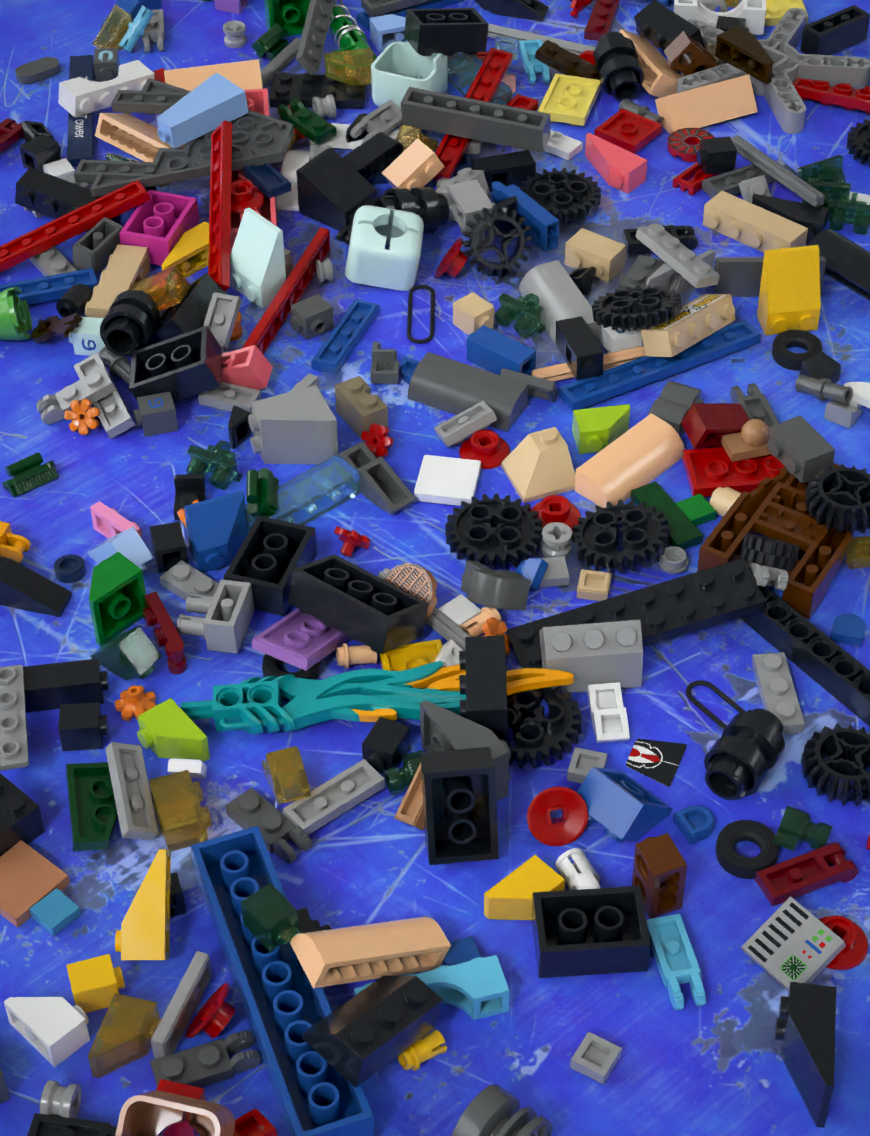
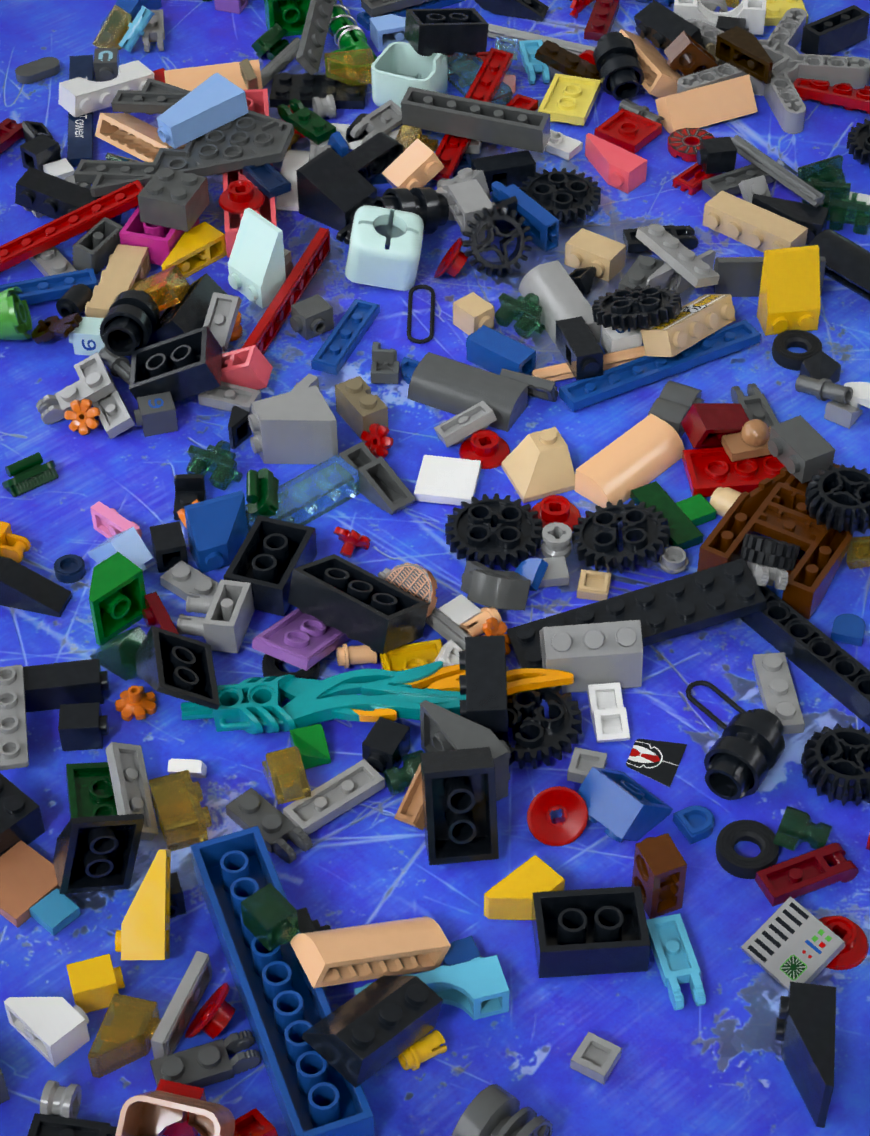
lime slope [137,698,210,762] -> none
red tile [208,120,232,291] -> none
light grey wheel [223,20,247,48] -> none
light grey bush [315,258,333,283] -> none
white hinge [555,848,601,890] -> none
lime slope [572,404,630,454] -> none
none -> black slope [53,814,144,894]
none -> black slope [135,626,220,710]
none -> dark grey brick [137,168,210,232]
none -> dark tan tile [239,58,258,90]
none -> green slope [290,724,331,770]
none -> blue tile [327,131,350,157]

